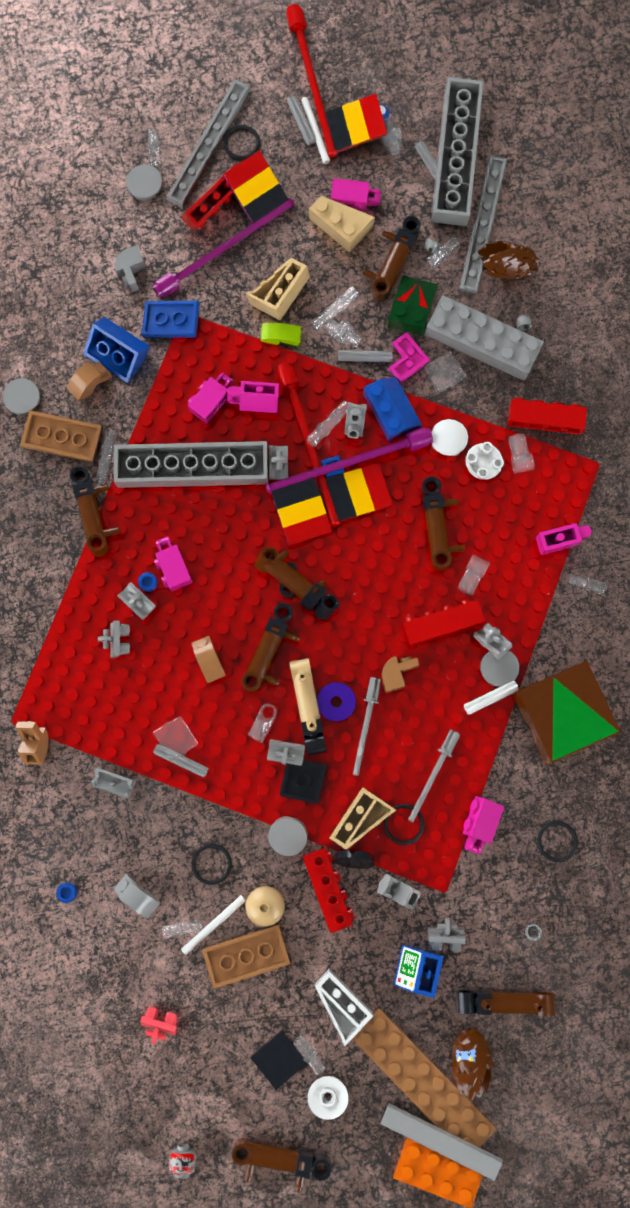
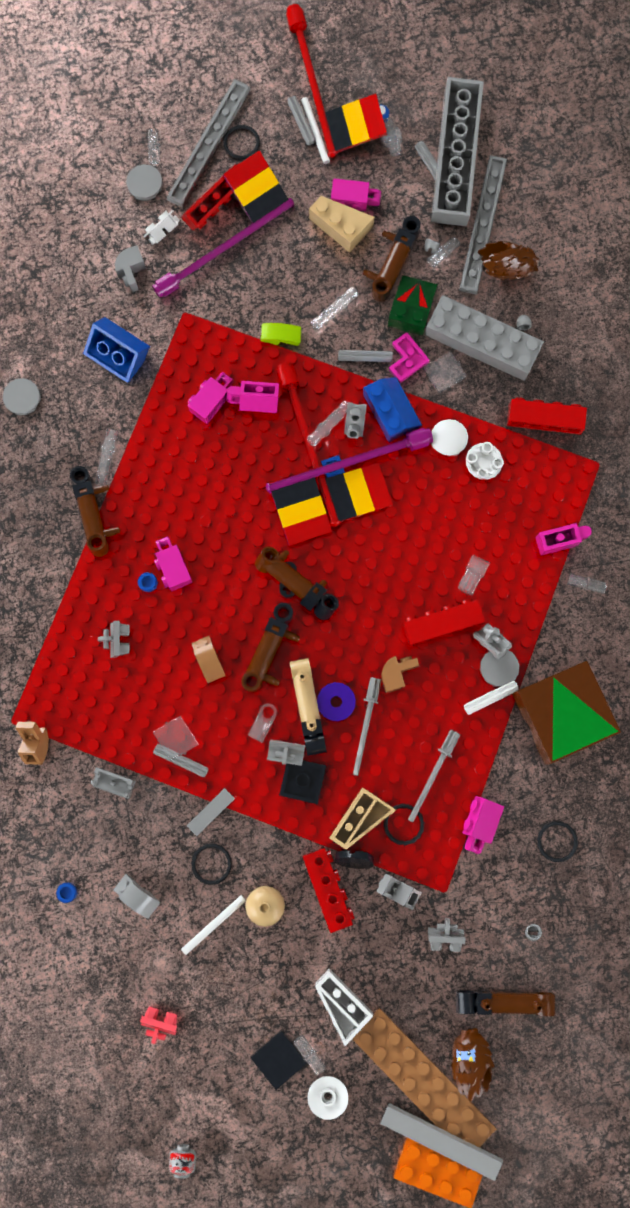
medium nougat plate [20,410,103,463] -> none
medium nougat brick [67,362,111,401] -> none
light grey brick [114,441,269,488] -> none
light grey hips [118,582,156,620] -> none
blue tile [141,300,200,338] -> none
clear axle [161,919,202,939] -> none
medium nougat plate [202,924,291,989] -> none
reddish brown piece [232,1138,332,1192] -> none
tan wedge [246,258,310,321] -> none
light grey hips [268,445,288,480] -> none
light grey tile [268,816,308,856] -> none
clear axle [325,319,362,348] -> none
blue slope [393,944,443,998] -> none
reddish brown piece [421,476,465,571] -> none
clear piece [508,434,534,473] -> none
none -> white hinge [144,210,180,245]
none -> light grey sticker [187,788,235,836]

